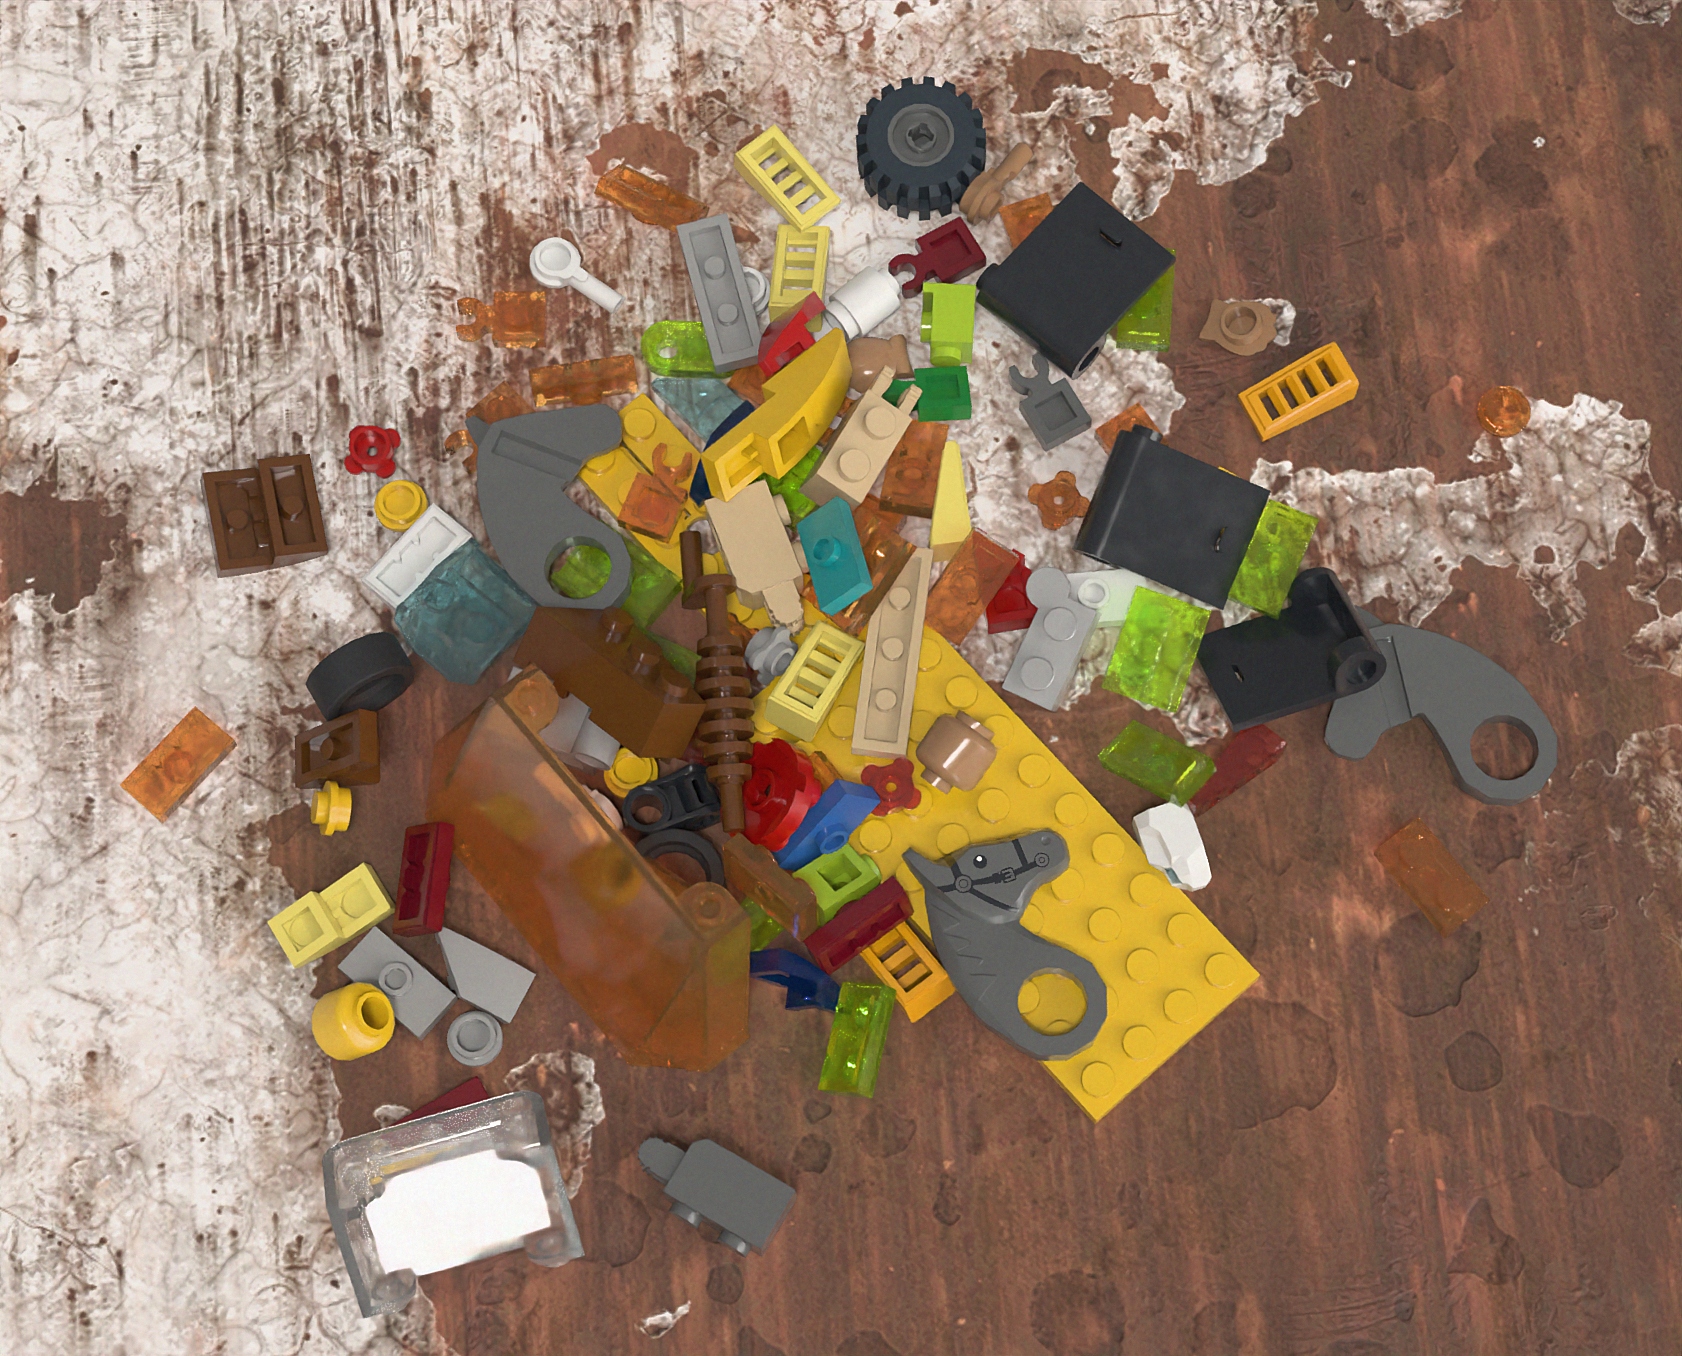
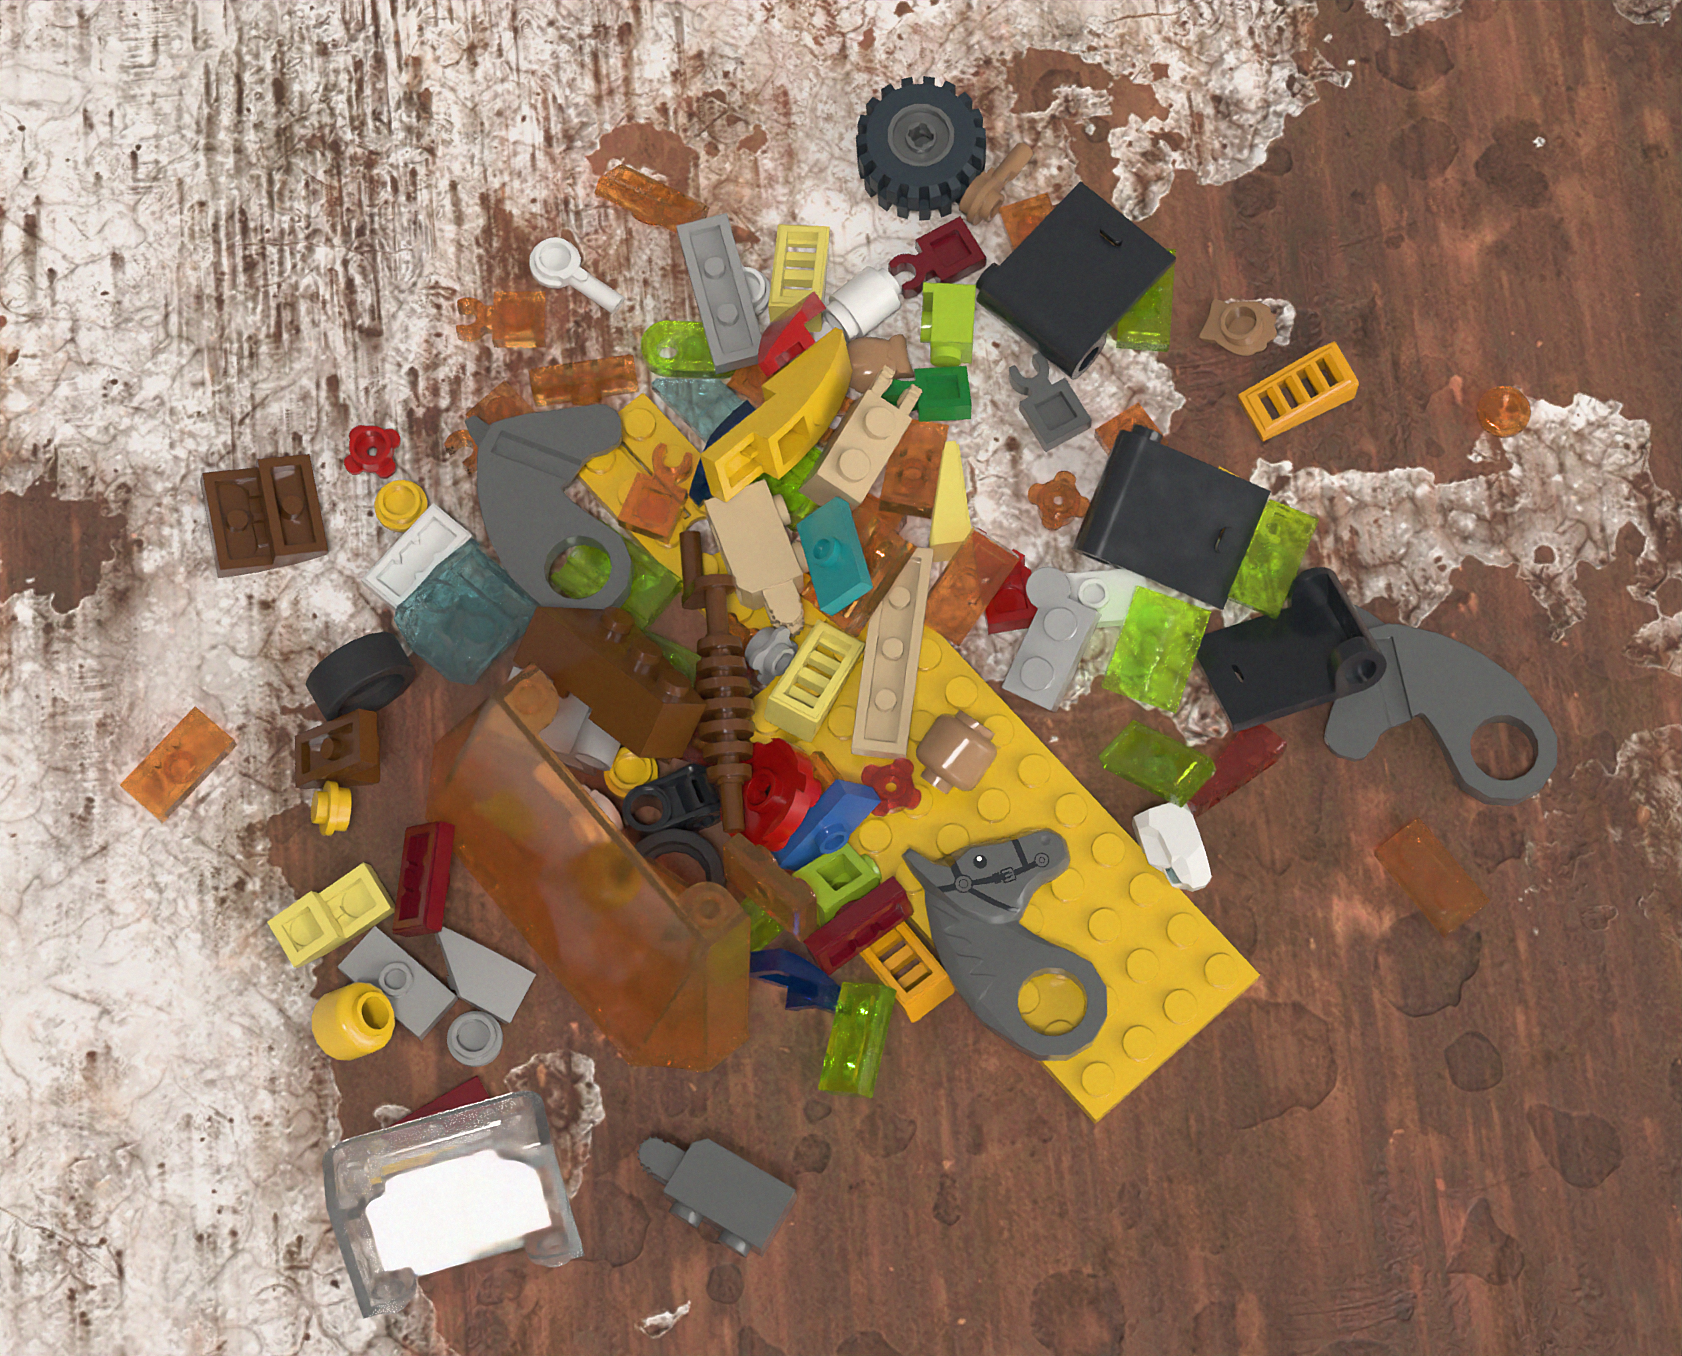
light yellow slope [734,124,841,234] -> none

